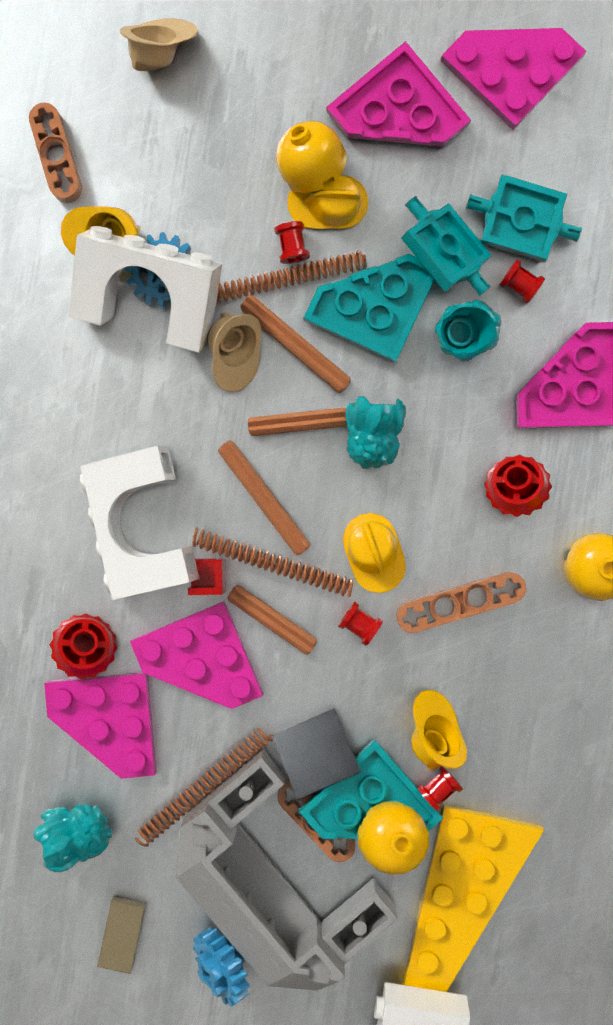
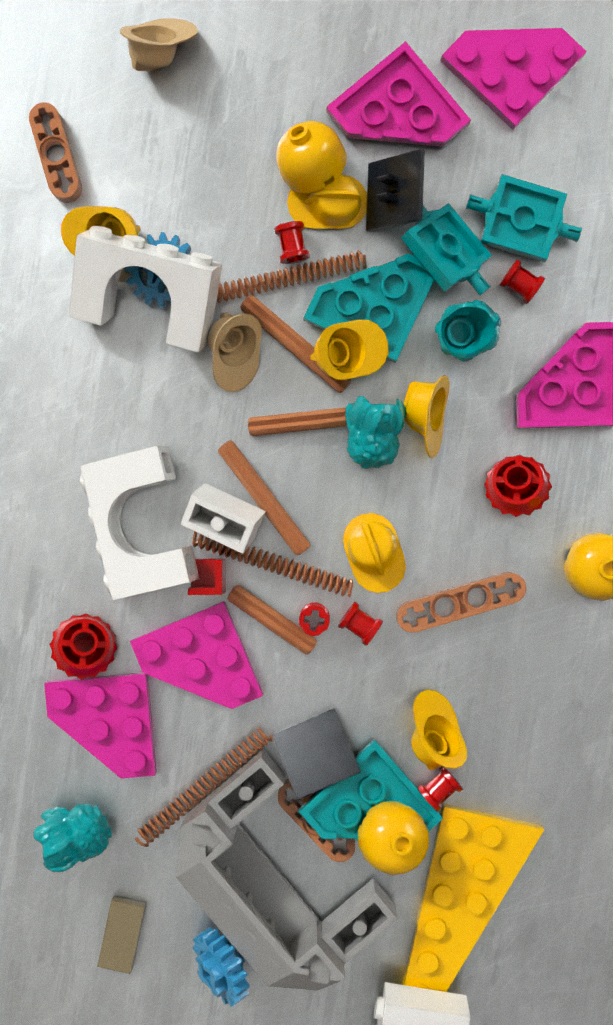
none -> white brick [180,483,266,554]
none -> red bush [299,602,330,636]
none -> yellow piece [310,320,388,380]
none -> black piece [366,149,425,232]
none -> yellow piece [404,375,450,458]

